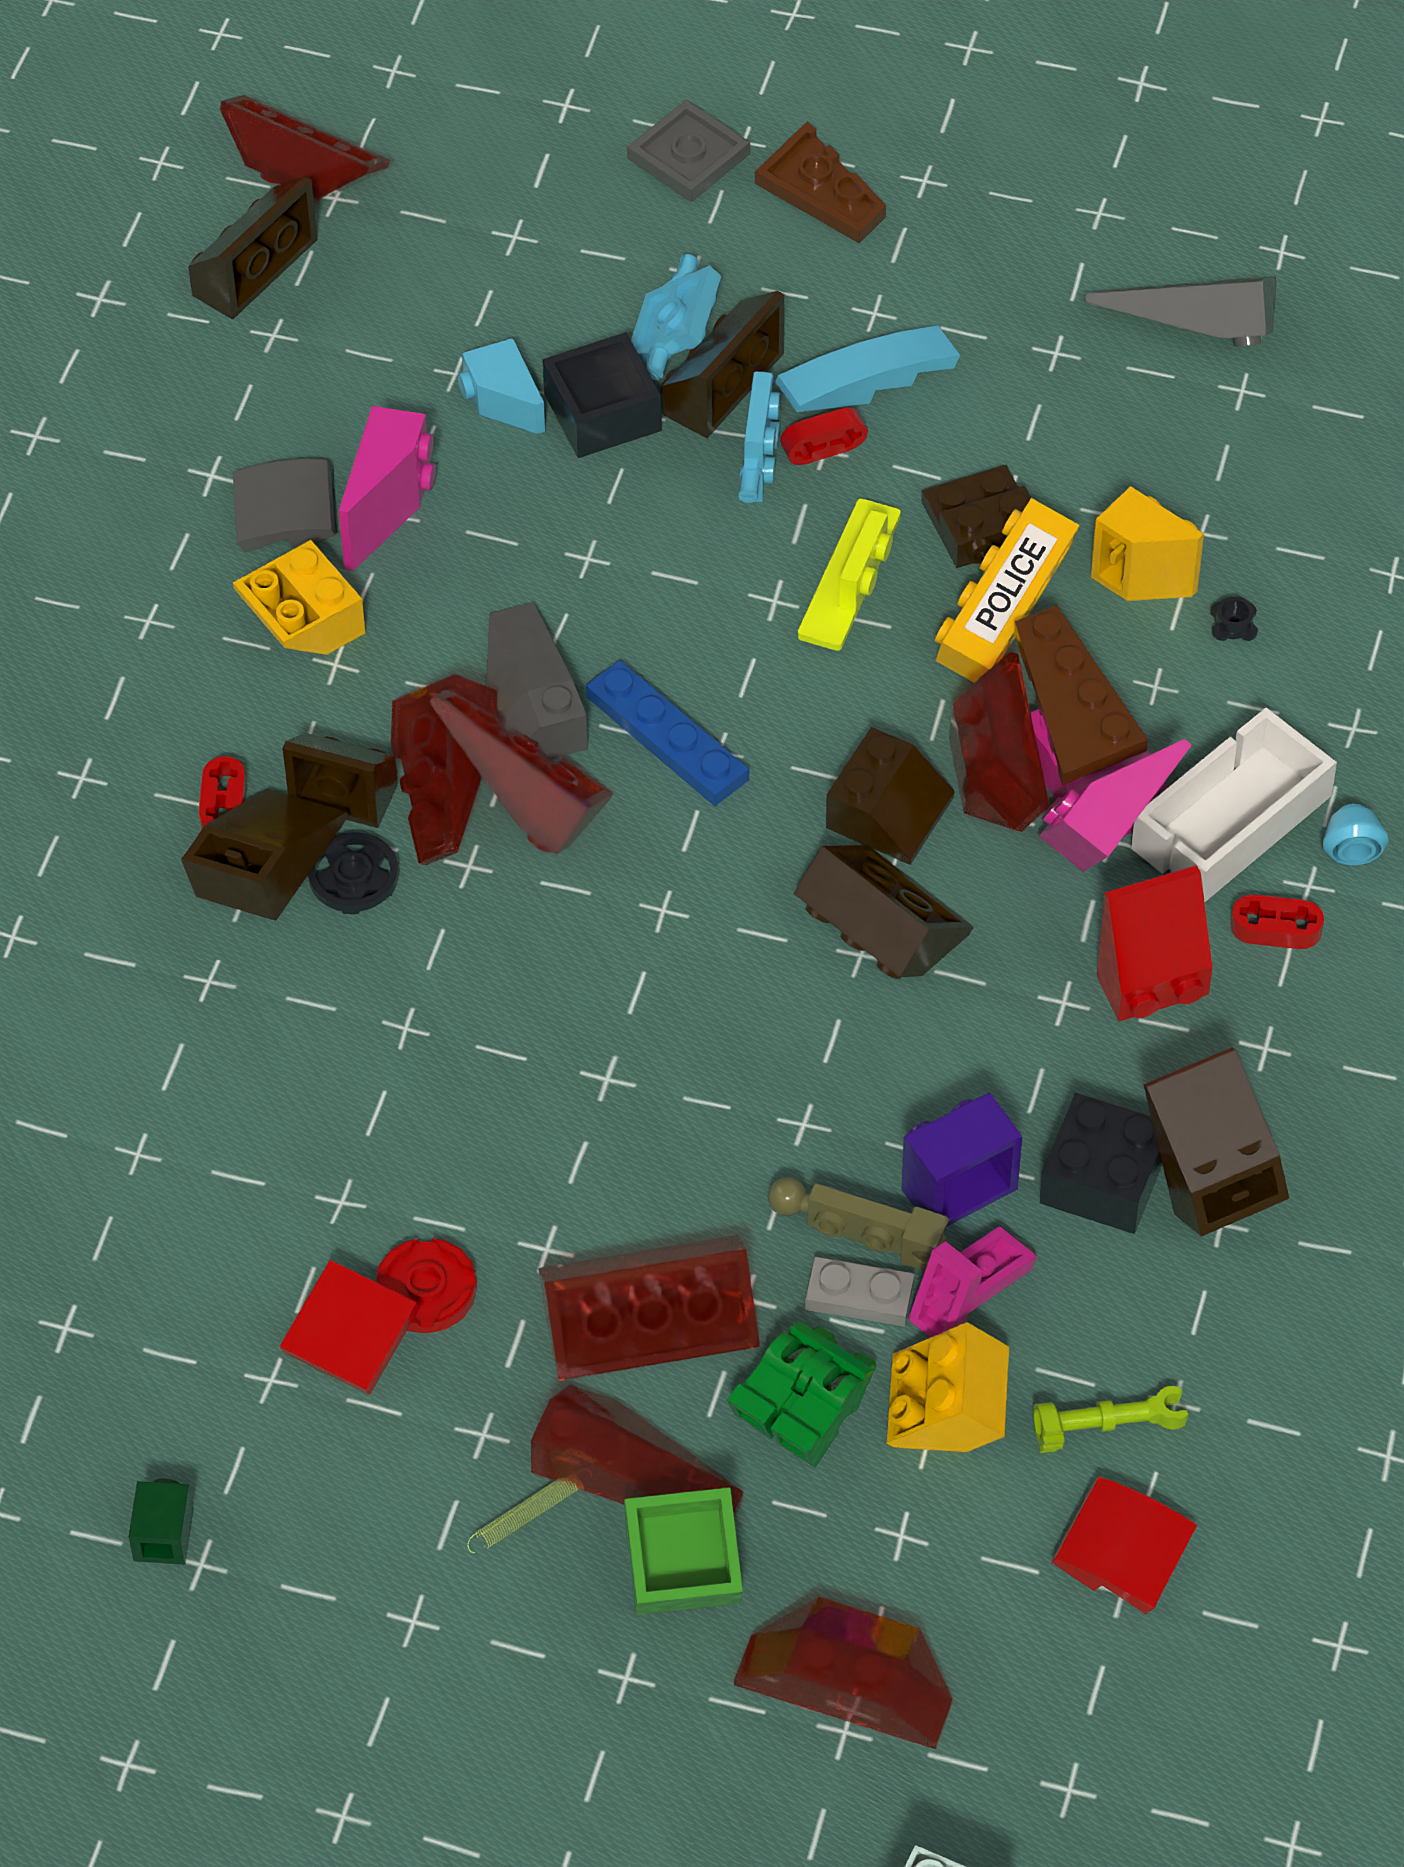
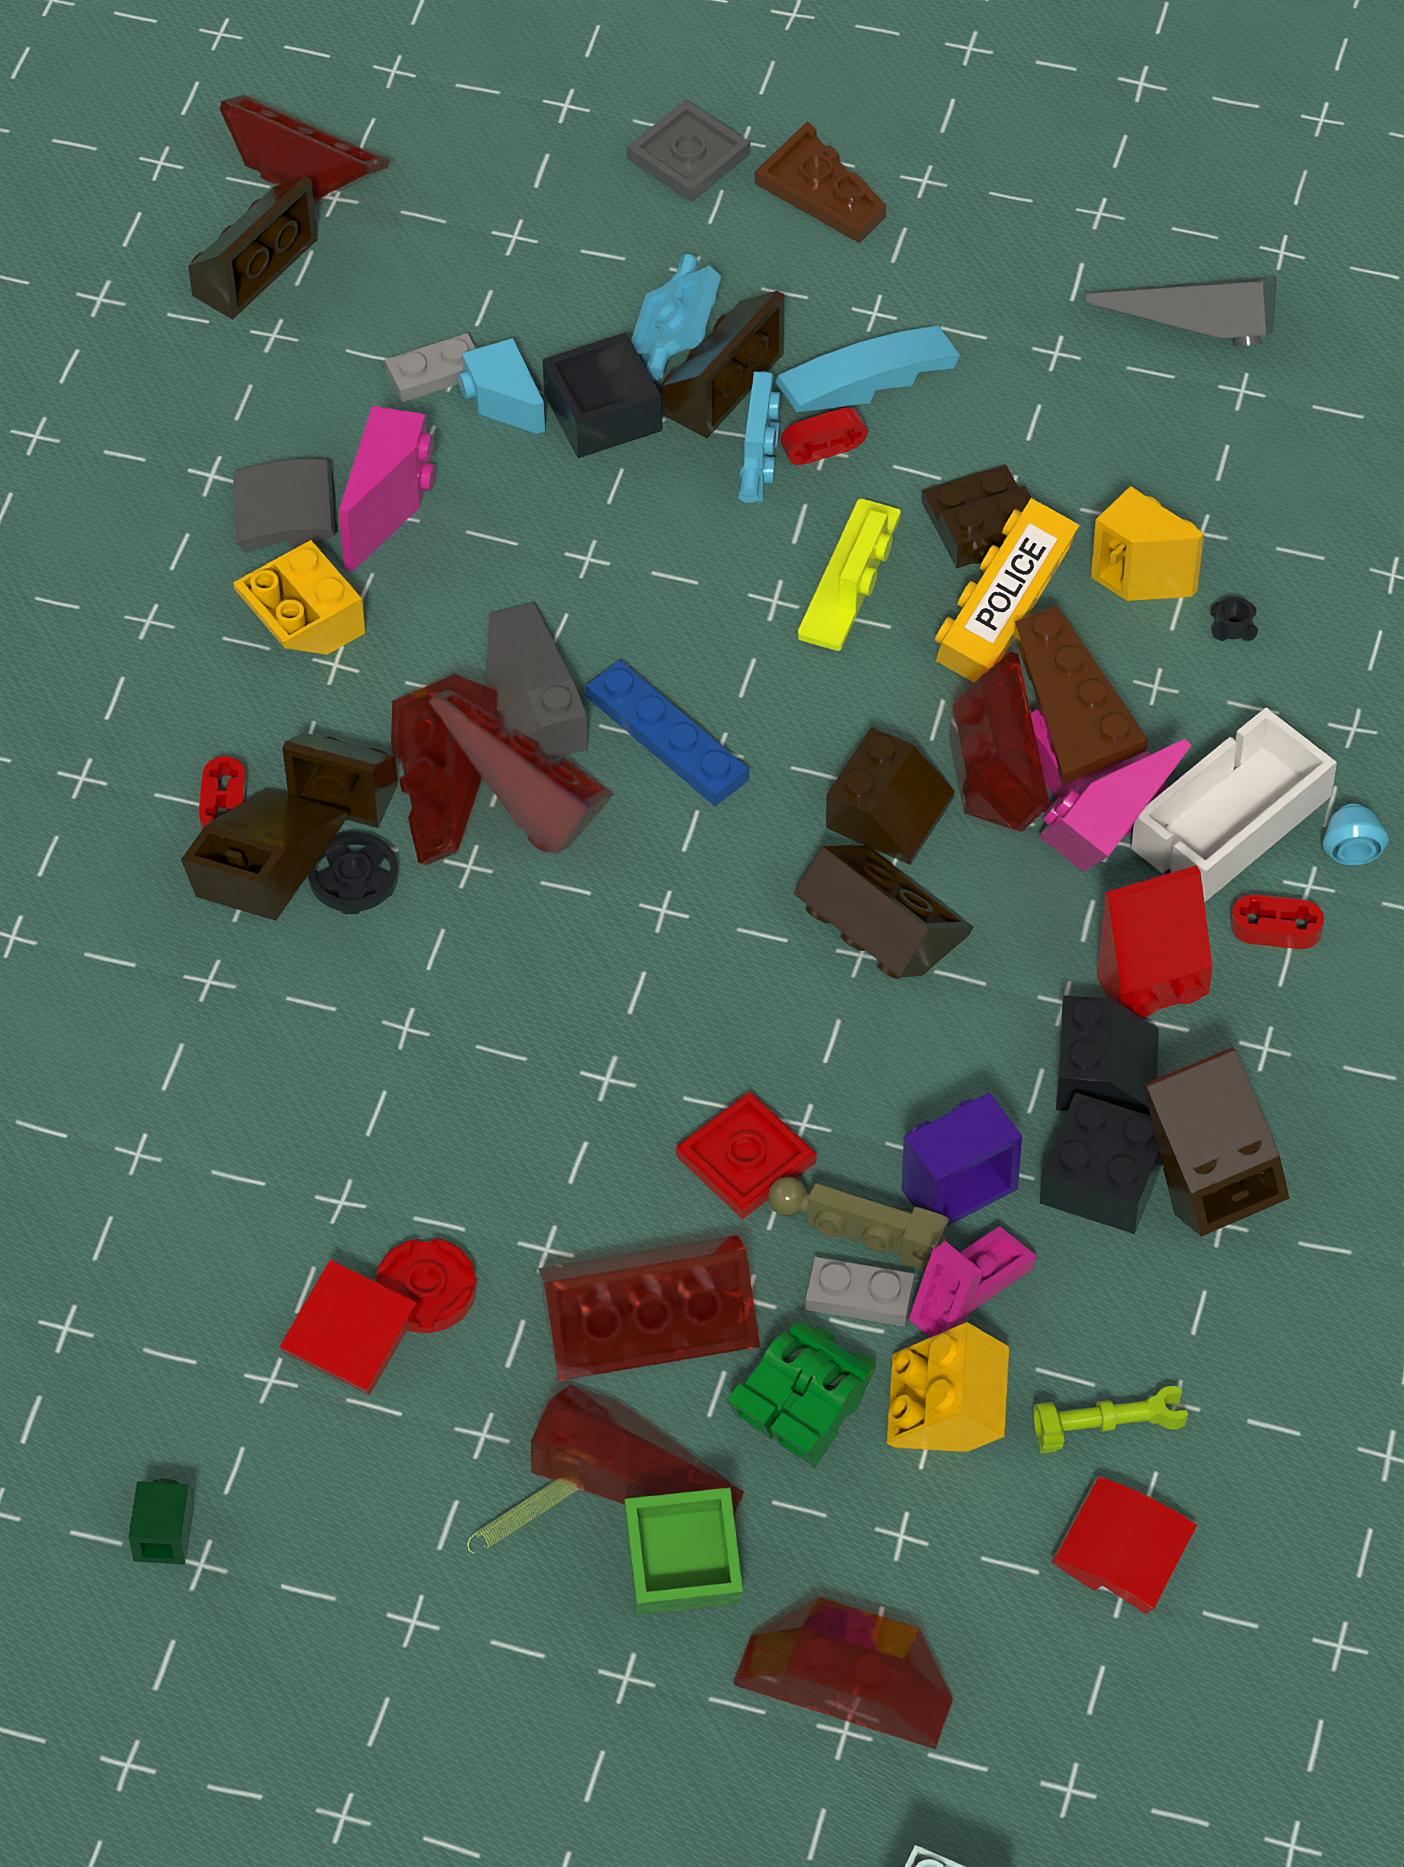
none -> light grey plate [384,333,476,403]
none -> red tile [676,1091,817,1220]
none -> black slope [1056,995,1159,1116]

